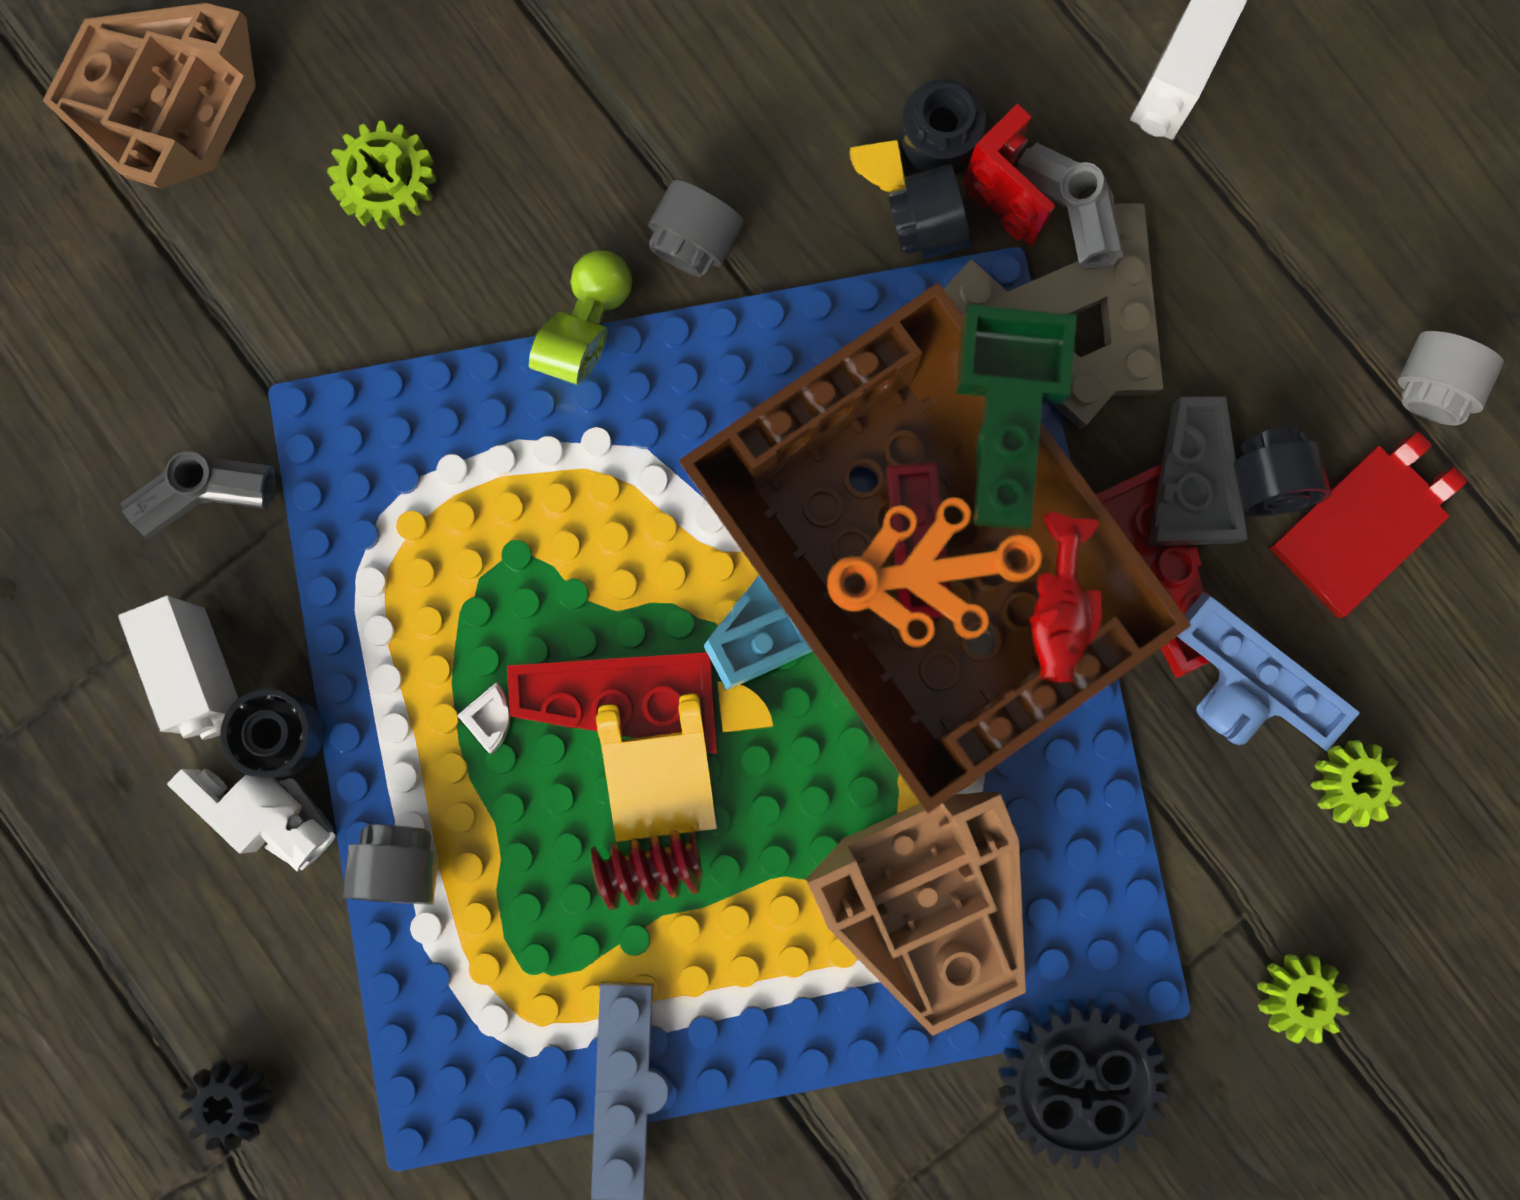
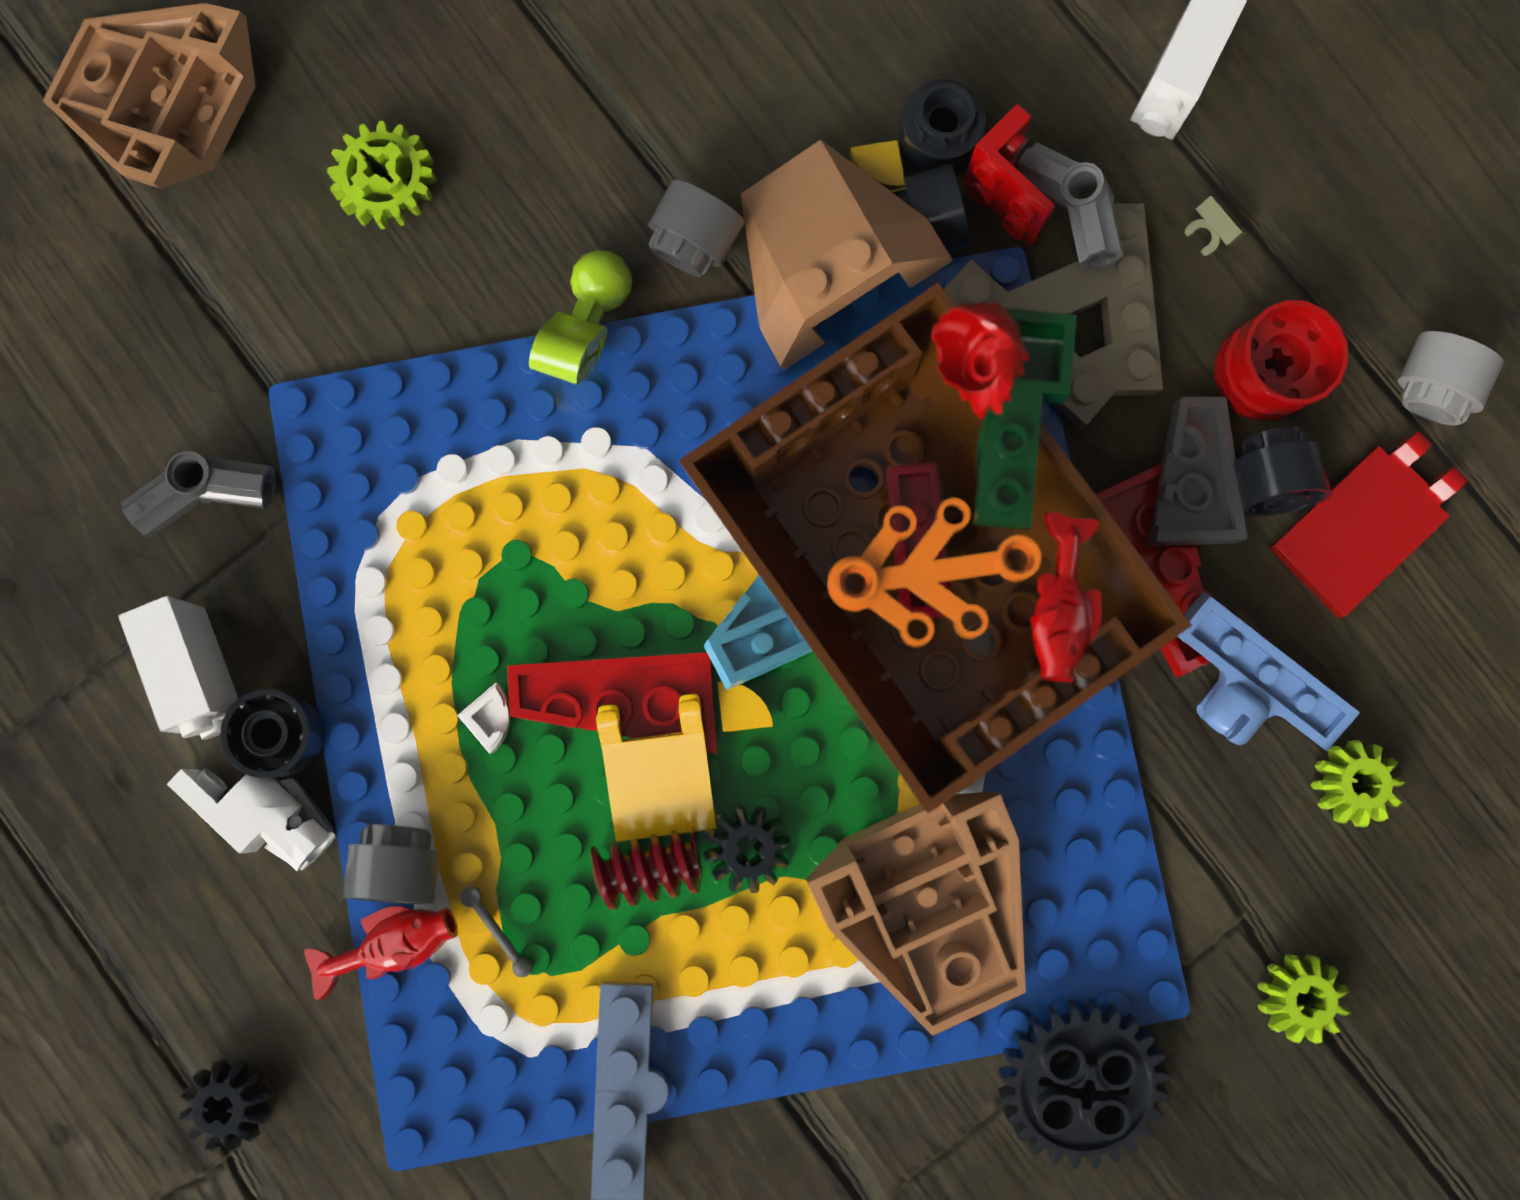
none -> red animal [304,907,458,1000]
none -> dark grey hinge [460,887,532,978]
none -> black gear [703,804,791,893]
none -> medium nougat wedge [741,139,953,370]
none -> red hair [932,301,1029,419]
none -> olive tile [1184,195,1249,256]
none -> red wheel [1214,300,1348,421]

